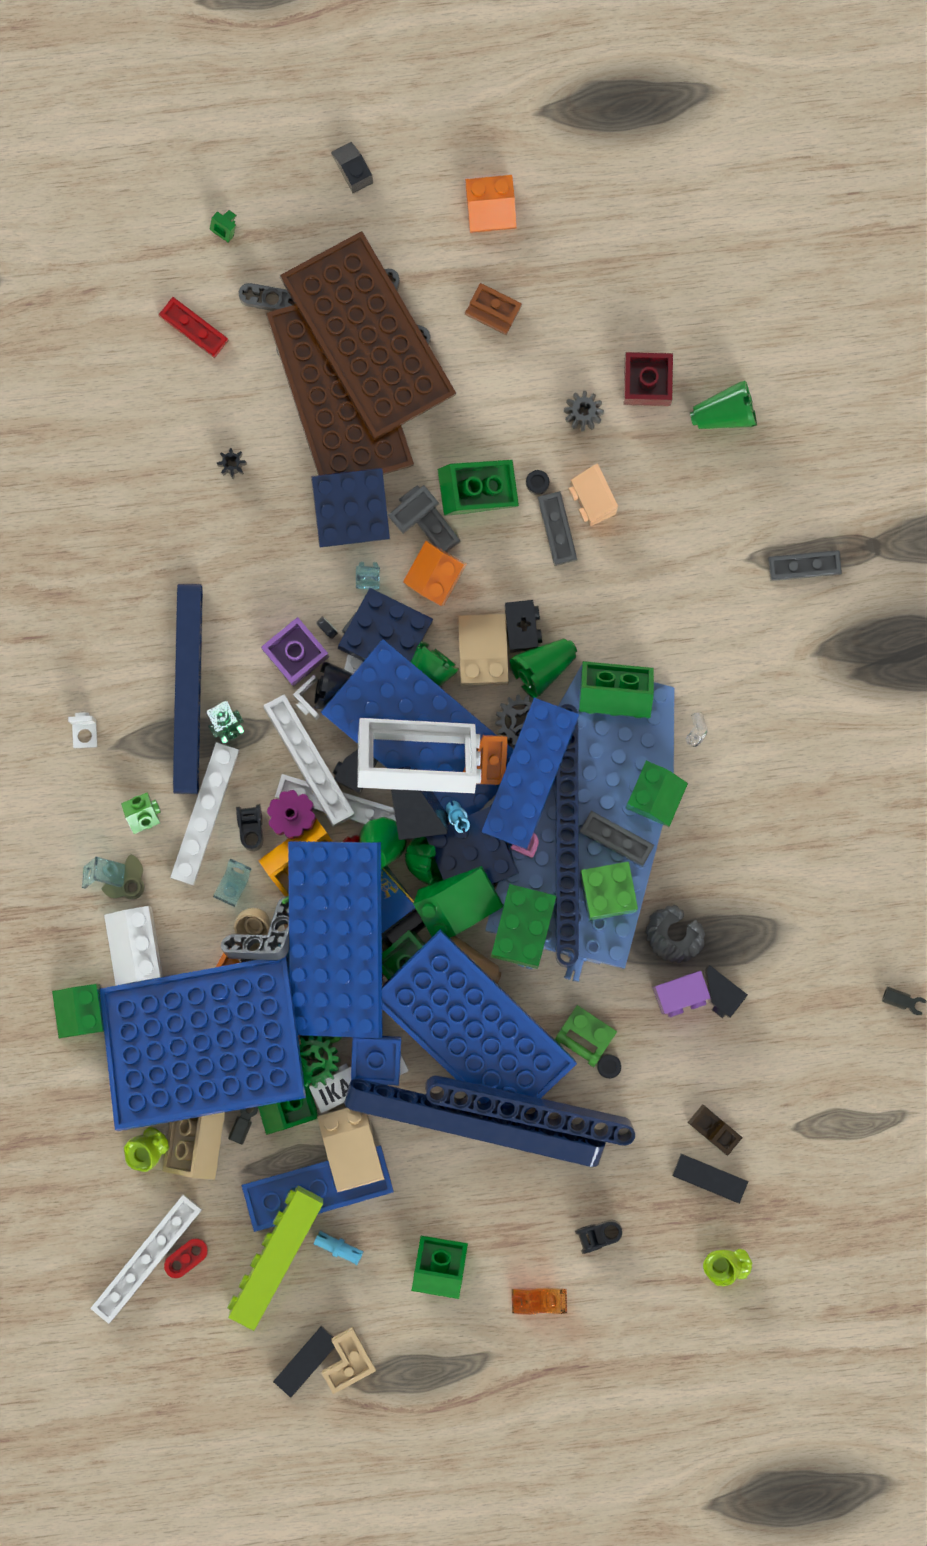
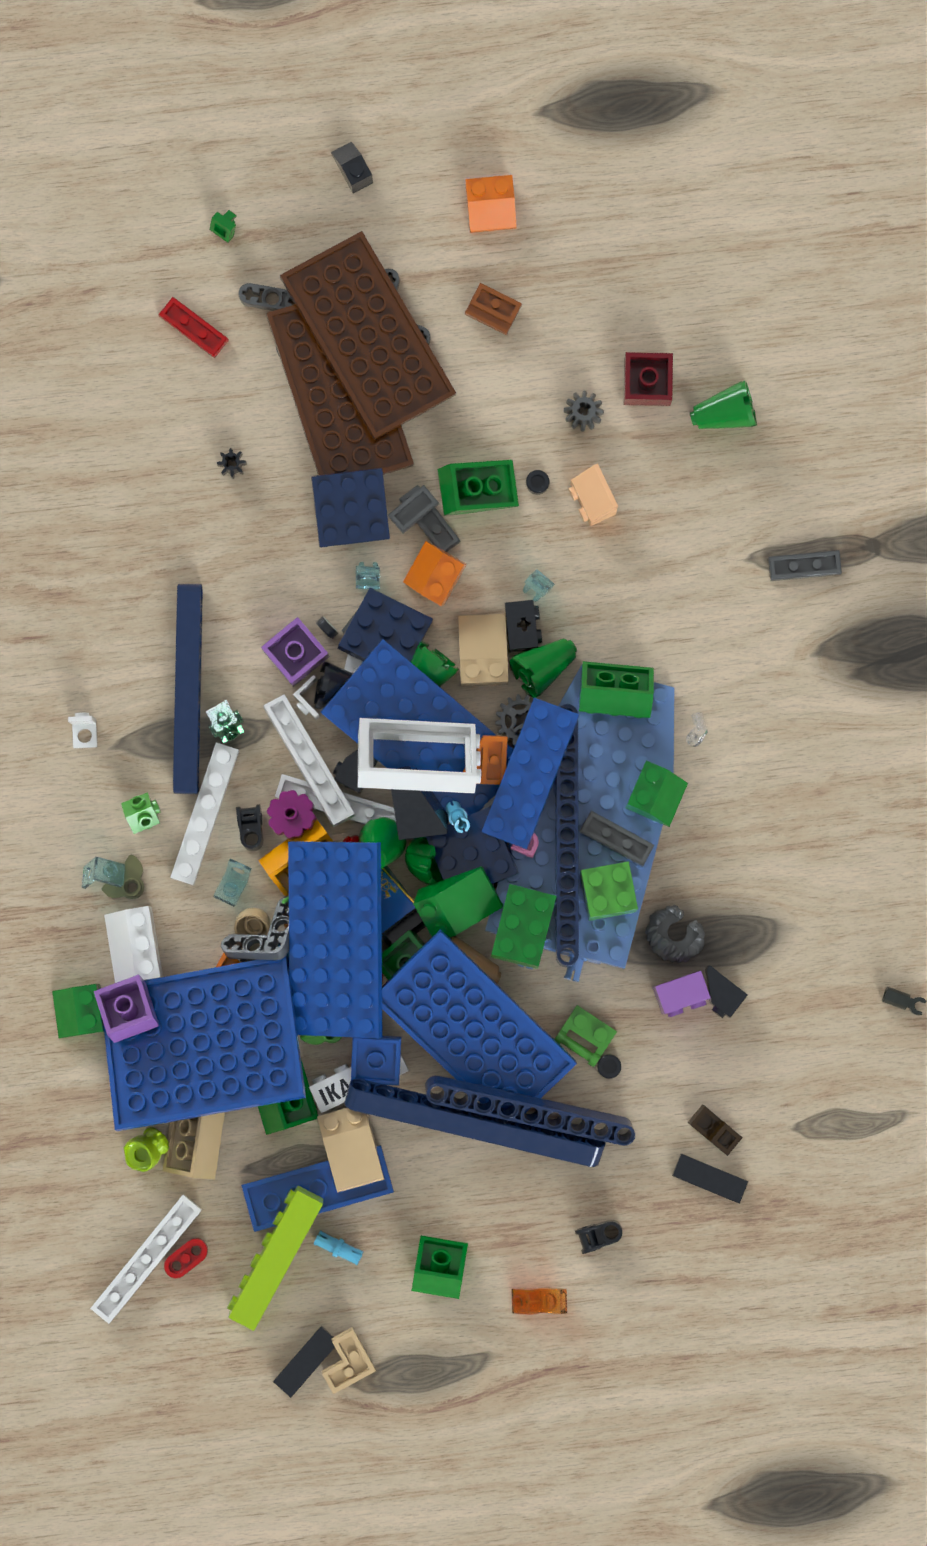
pearl dark grey bar [228,1106,259,1145] -> none
green gear [299,1036,340,1088] -> none
dark grey tile [538,491,577,566] -> none
lime hair [703,1249,752,1286] -> none
none -> medium lavender brick [94,974,159,1043]
none -> clear light blue tile [523,570,555,602]

